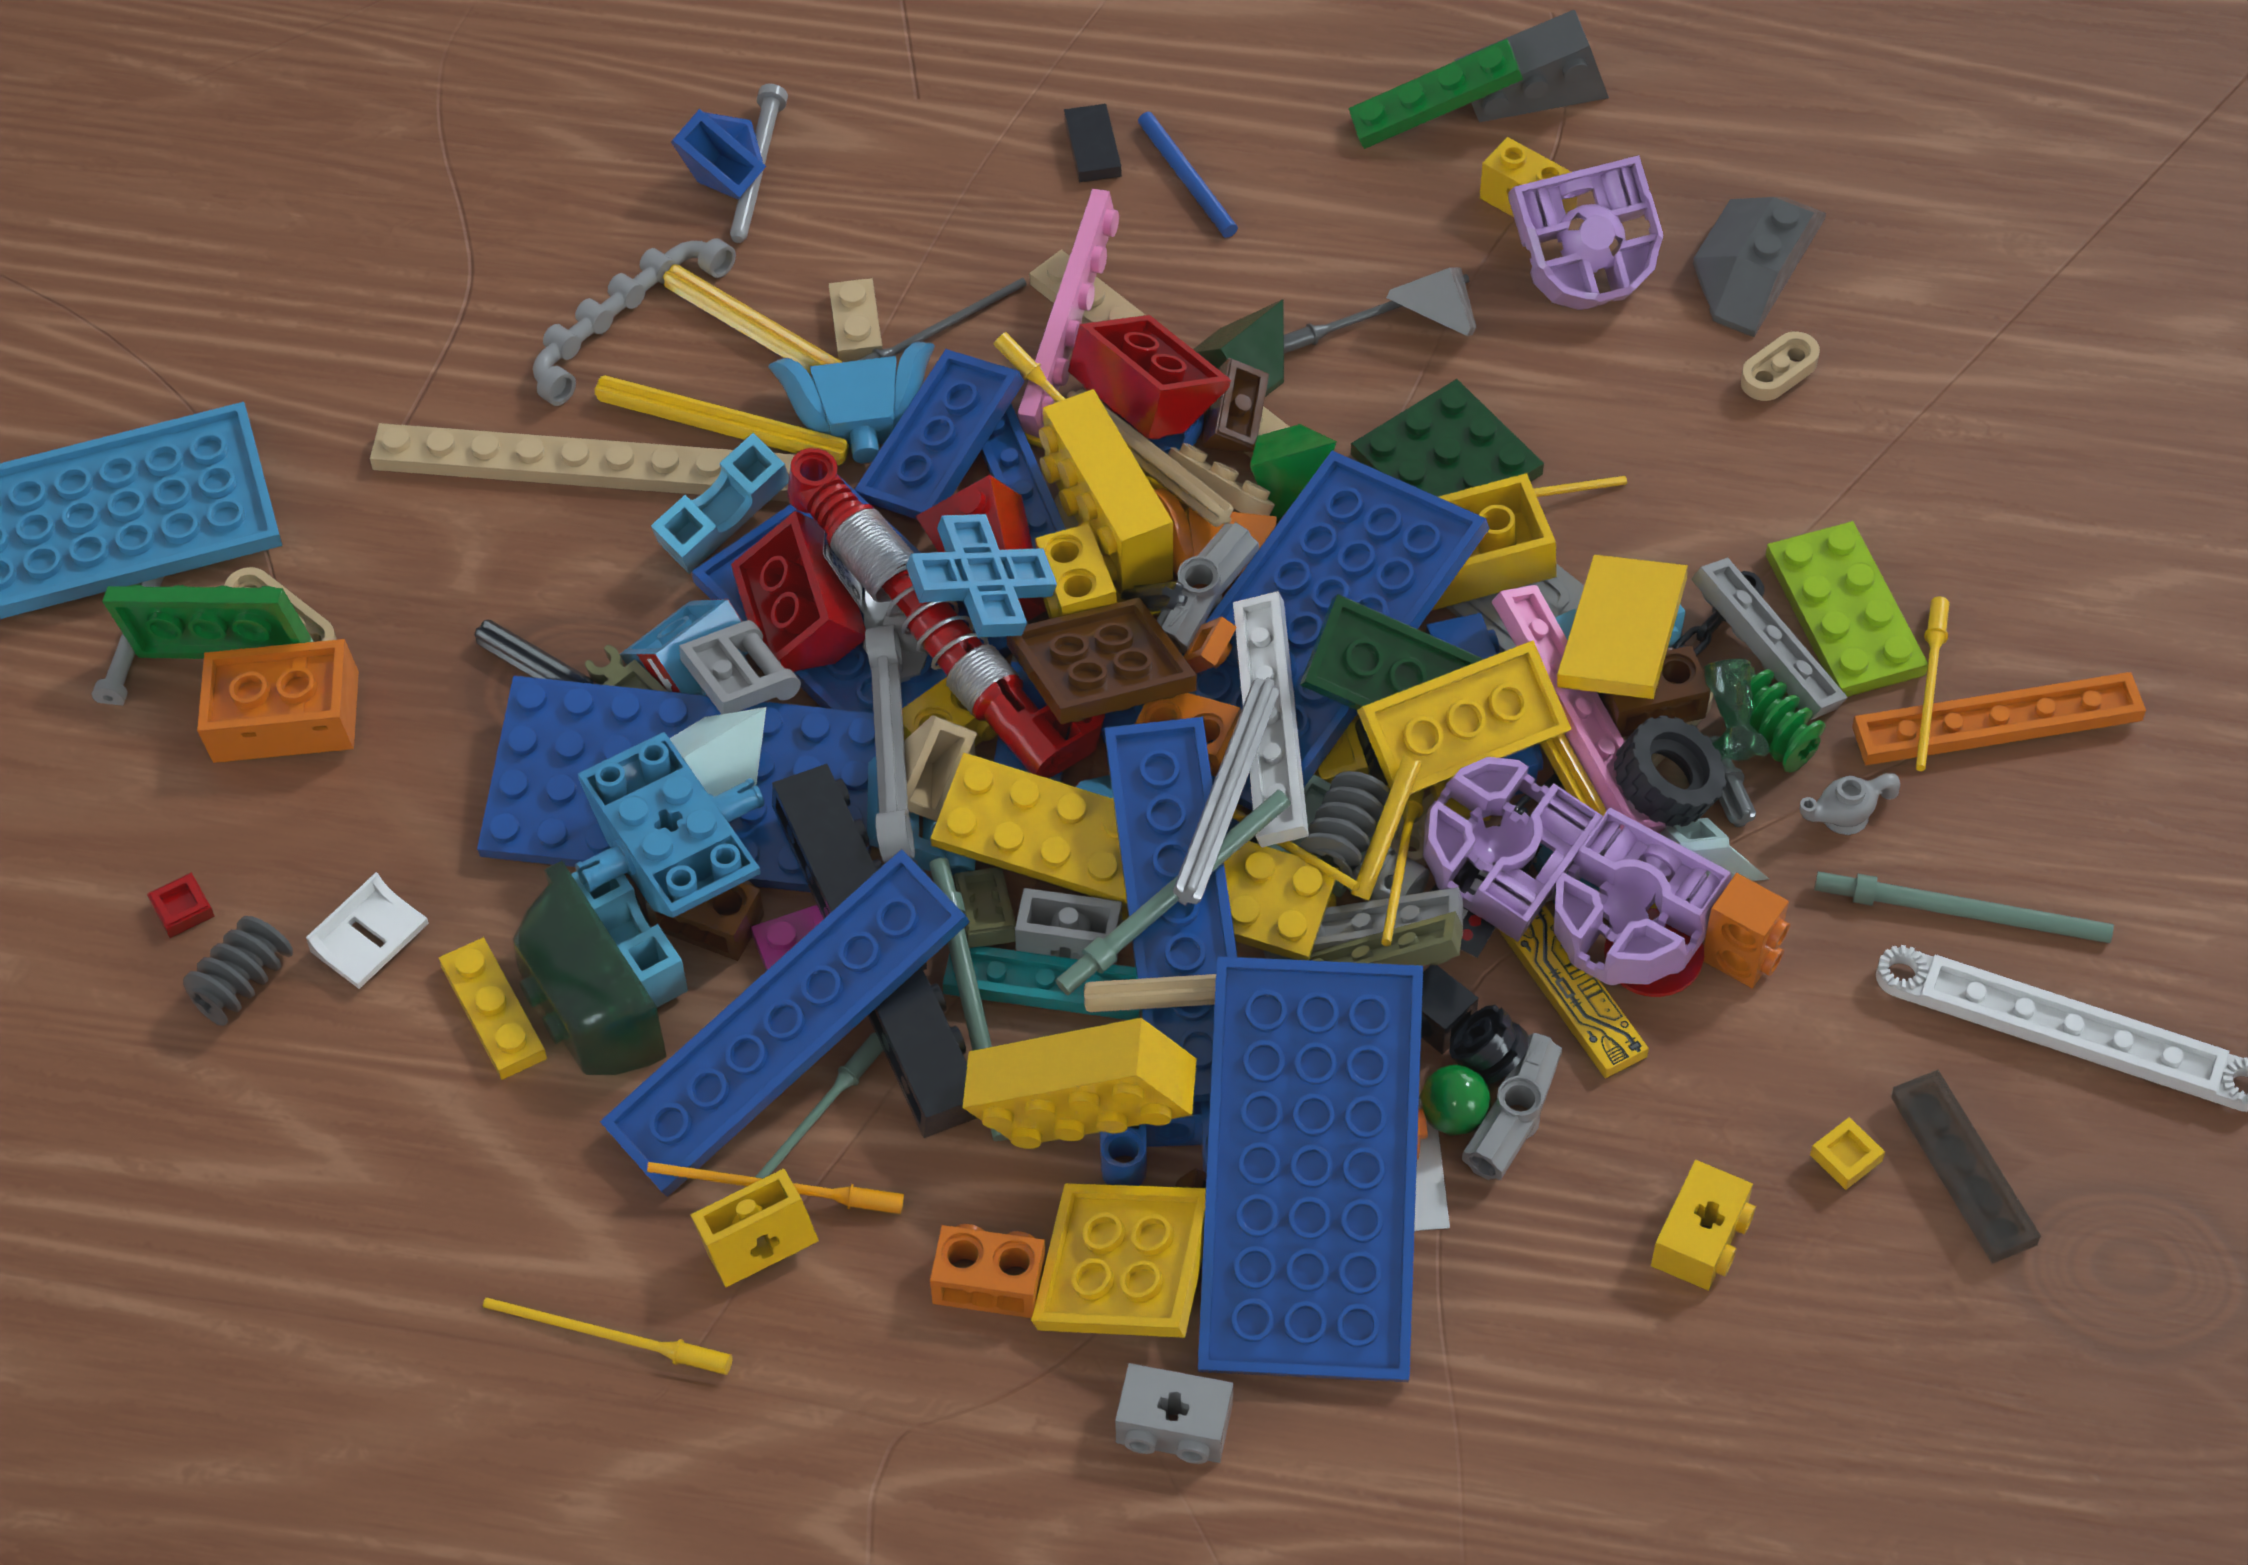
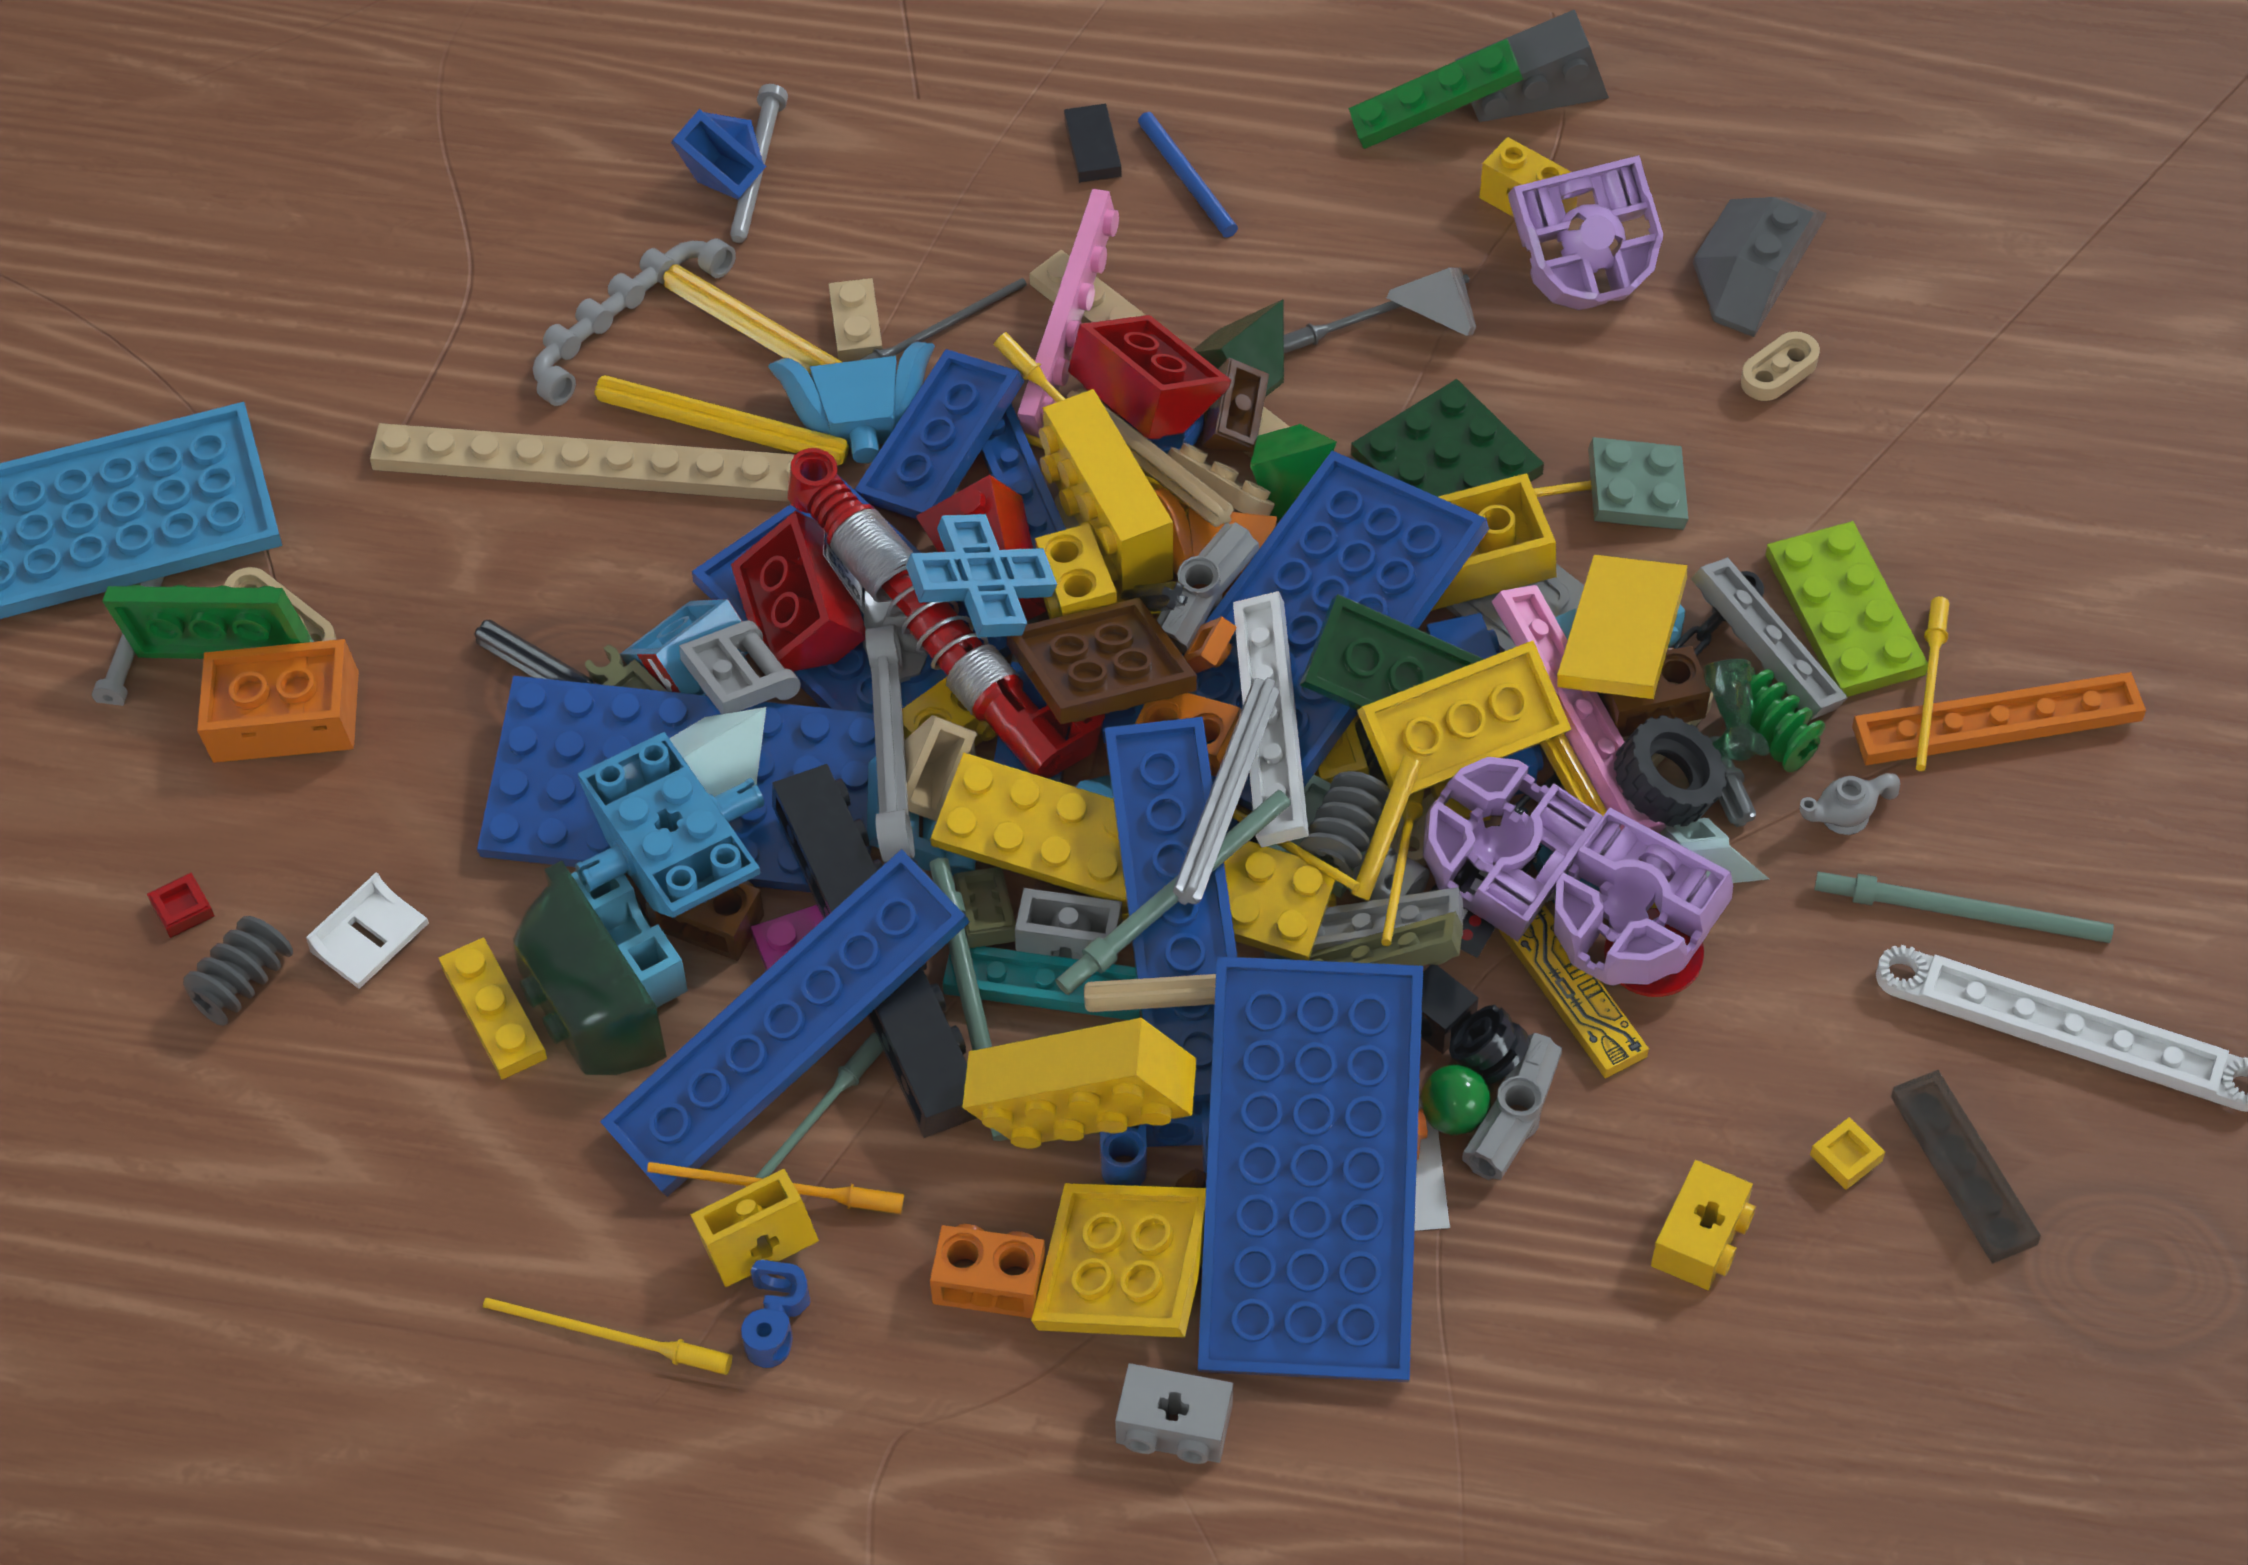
medium azure arch [651,433,789,574] -> none
orange brick [1703,873,1790,989] -> none
none -> blue leg [741,1260,811,1368]
none -> sand green plate [1588,437,1689,530]

